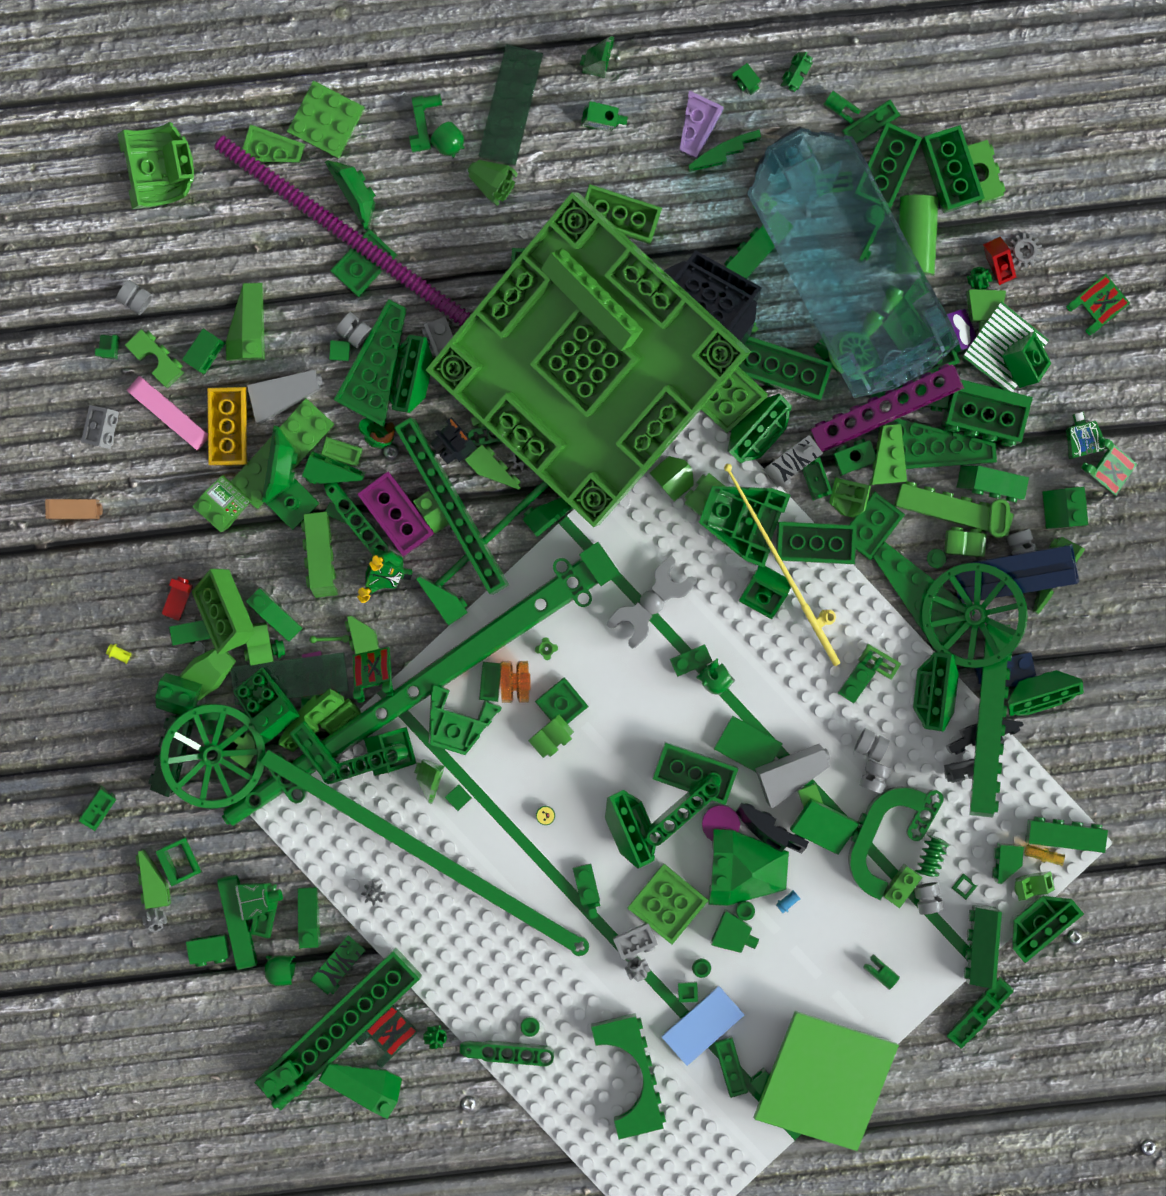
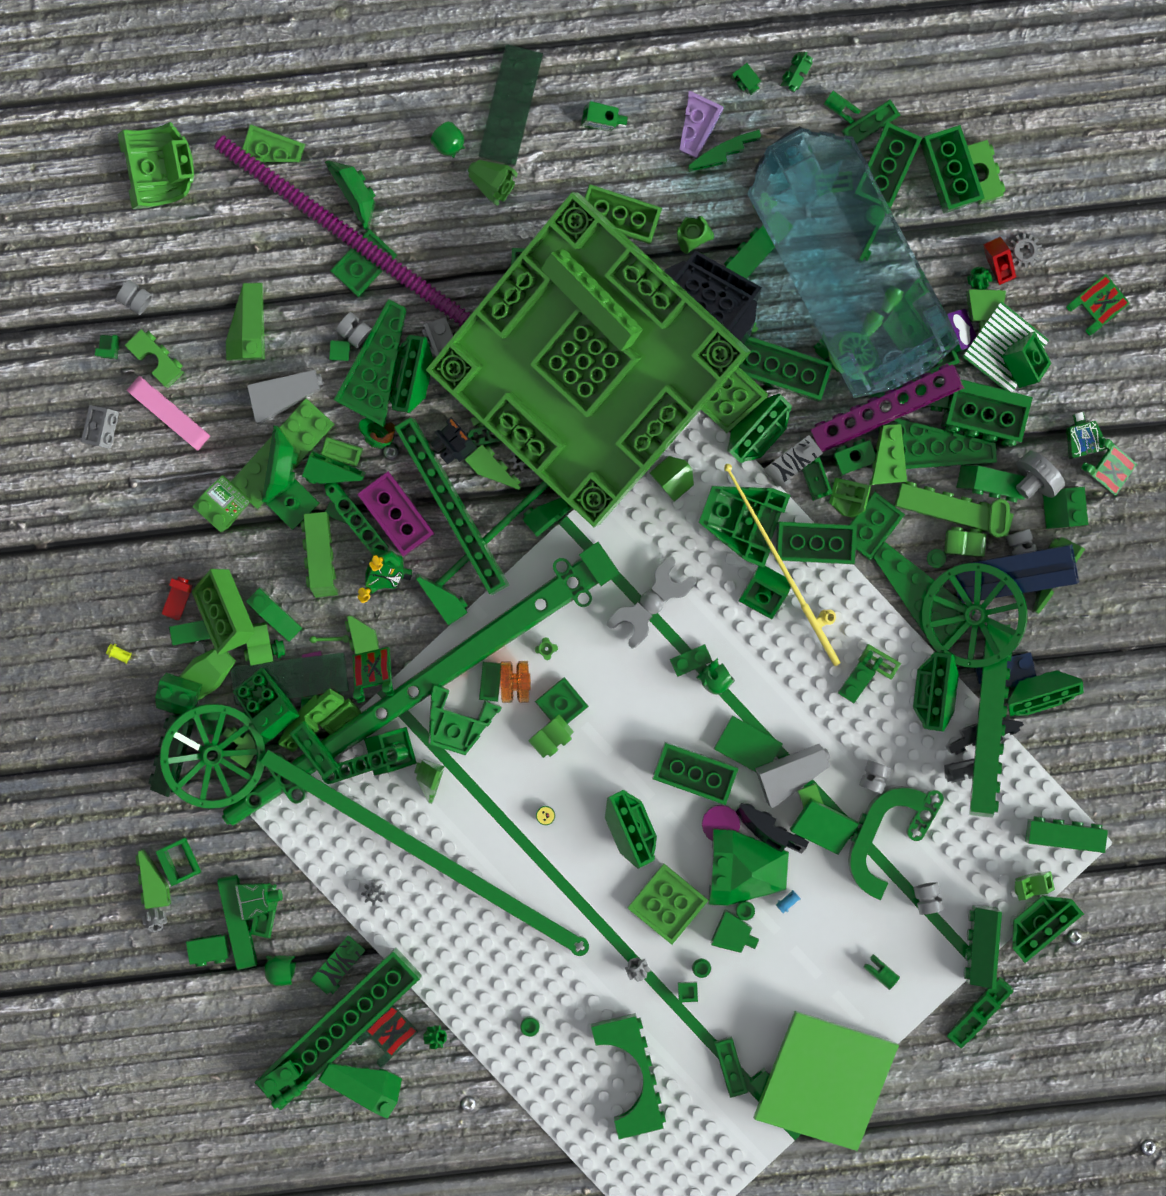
medium nougat slope [45,499,103,520] -> none
green hinge [79,785,117,831] -> none
green hinge [182,328,226,375] -> none
yellow brick [207,387,247,466] -> none
bright green plate [287,80,365,159] -> none
green slope [298,887,321,949] -> none
green beam [409,94,442,153] -> none
bright green brick [413,491,450,534] -> none
green tile [445,784,472,811] -> none
green piece [459,1041,554,1066] -> none
green hinge [573,863,600,919] -> none
green wedge [580,36,614,78] -> none
light grey bracket [613,922,658,960] -> none
green beam [646,774,720,846] -> none
light blue tile [661,986,744,1066] -> none
bright green brick [684,473,726,517] -> none
light grey wheel [854,728,890,762] -> none
bright green brick [883,864,923,909] -> none
bright green brick [896,195,939,276] -> none
green piece [915,834,949,877] -> none
green tile [952,873,978,900] -> none
green slope [992,843,1024,884] -> none
clear yellow pin [1024,844,1065,866] -> none
none -> bright green hair [677,216,714,254]
none -> light grey piece [1016,451,1065,499]

